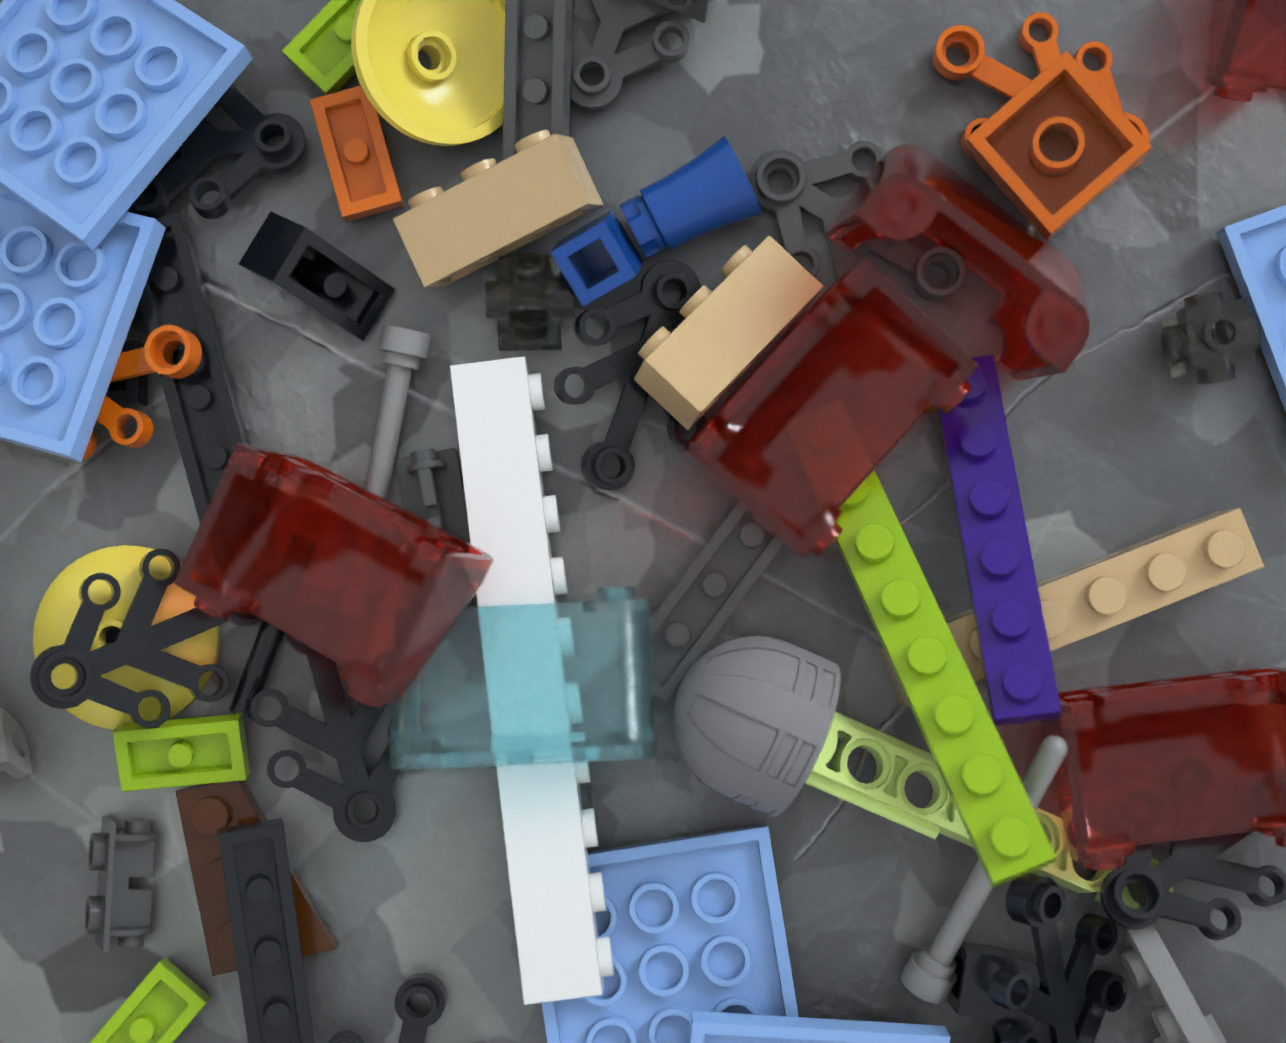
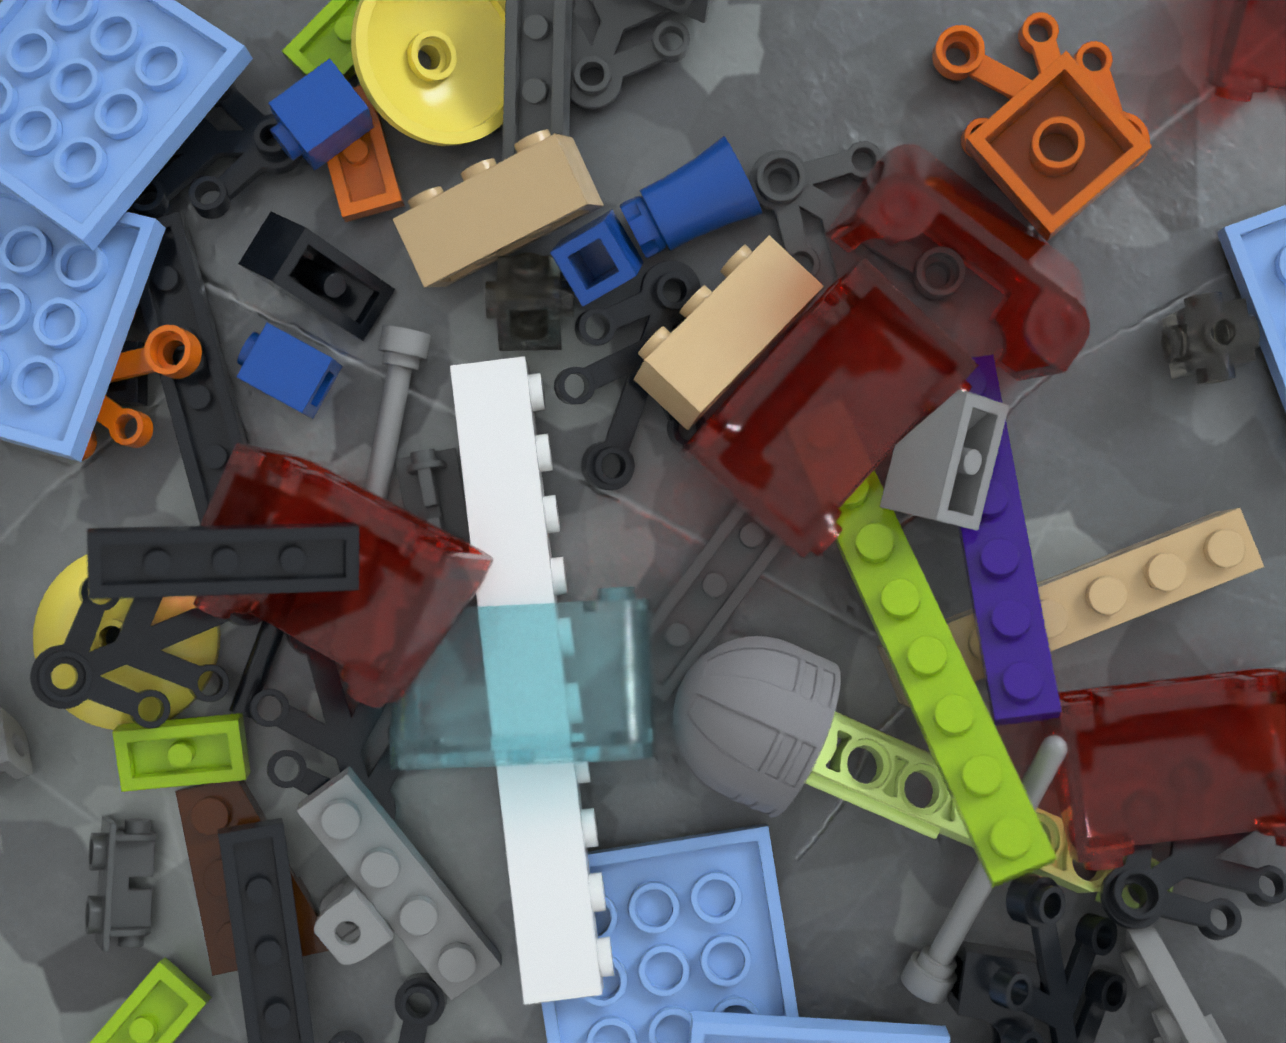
none -> black plate [87,522,359,599]
none -> blue brick [236,323,343,419]
none -> blue brick [268,58,374,171]
none -> light grey plate [296,766,502,1001]
none -> light grey slope [880,390,1009,531]

